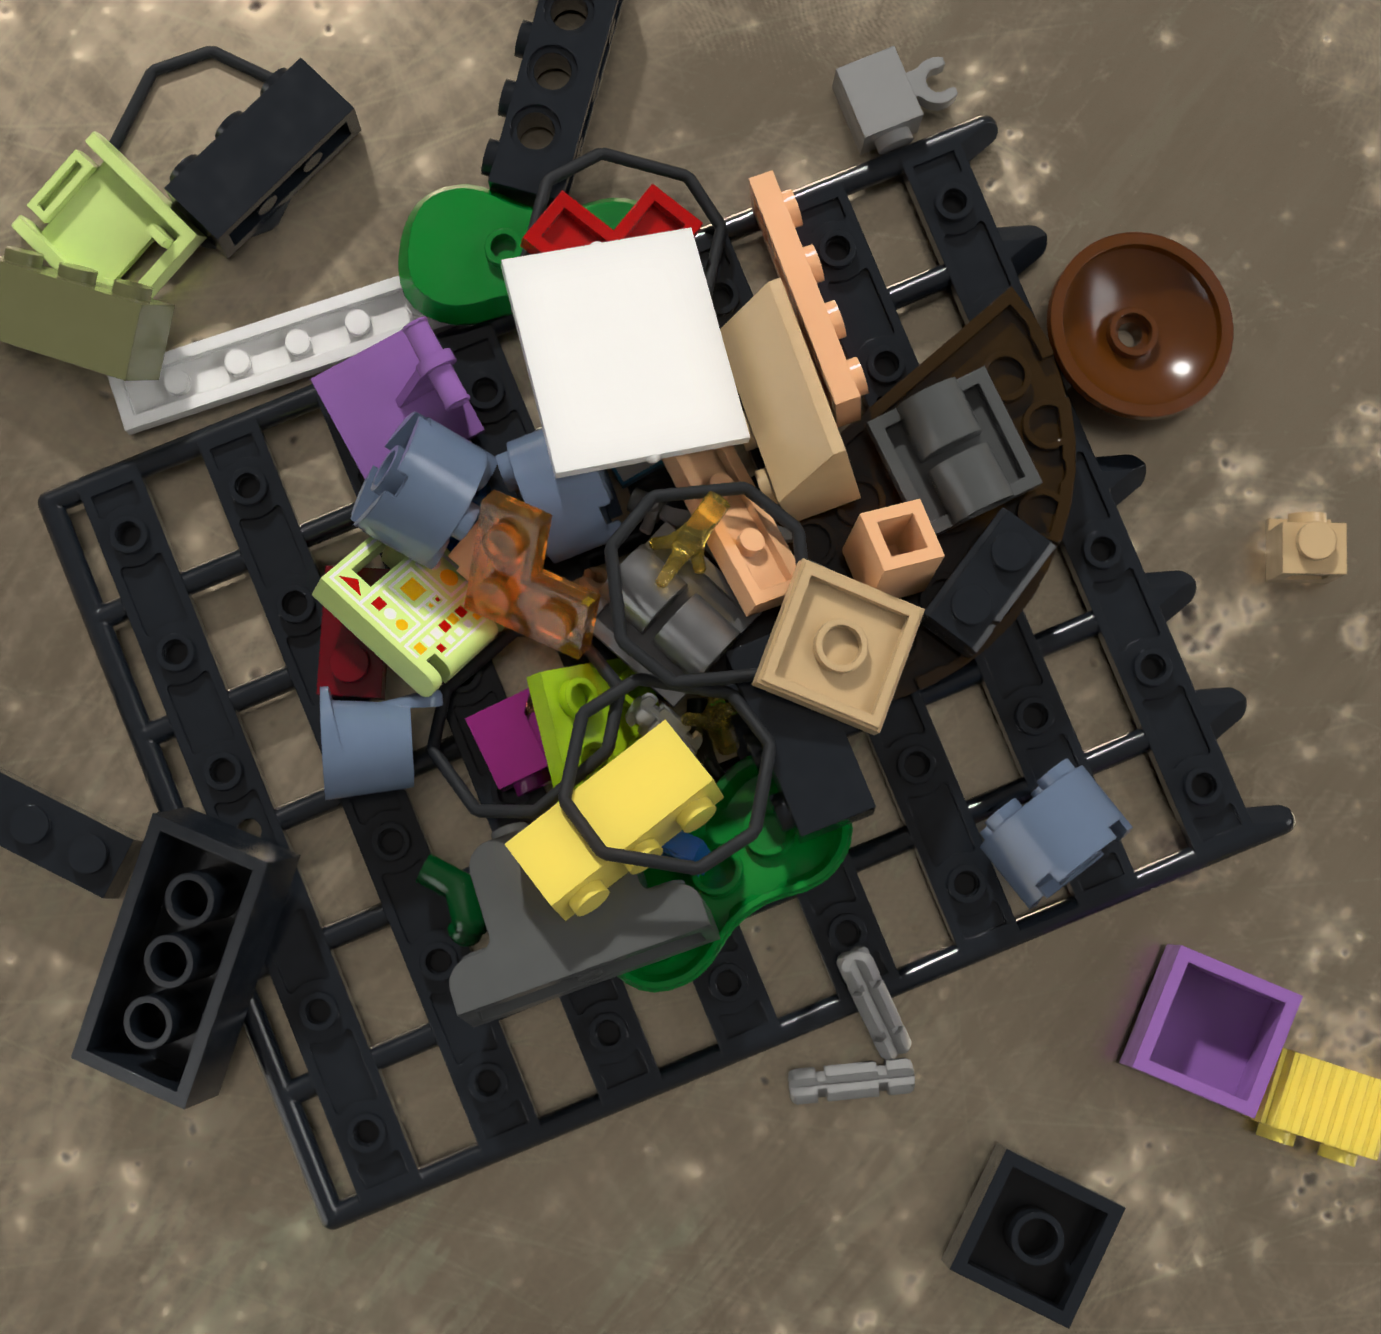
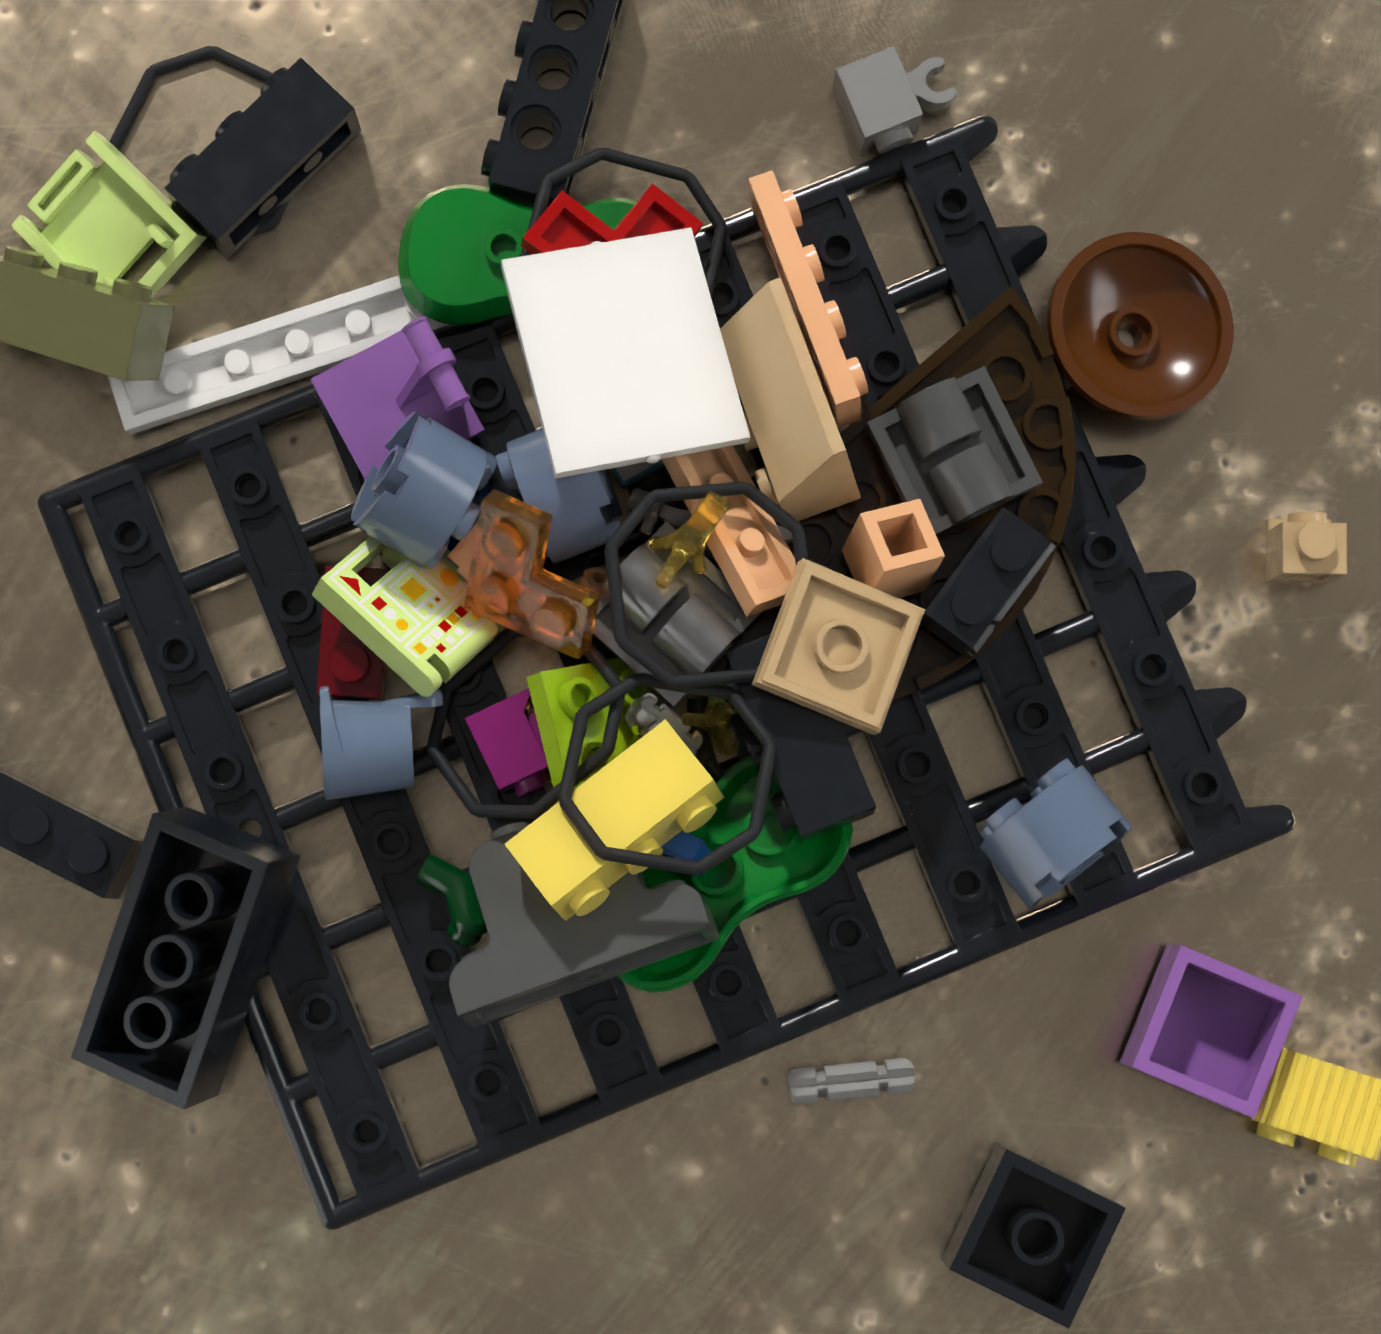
light grey axle [836,945,912,1060] -> none

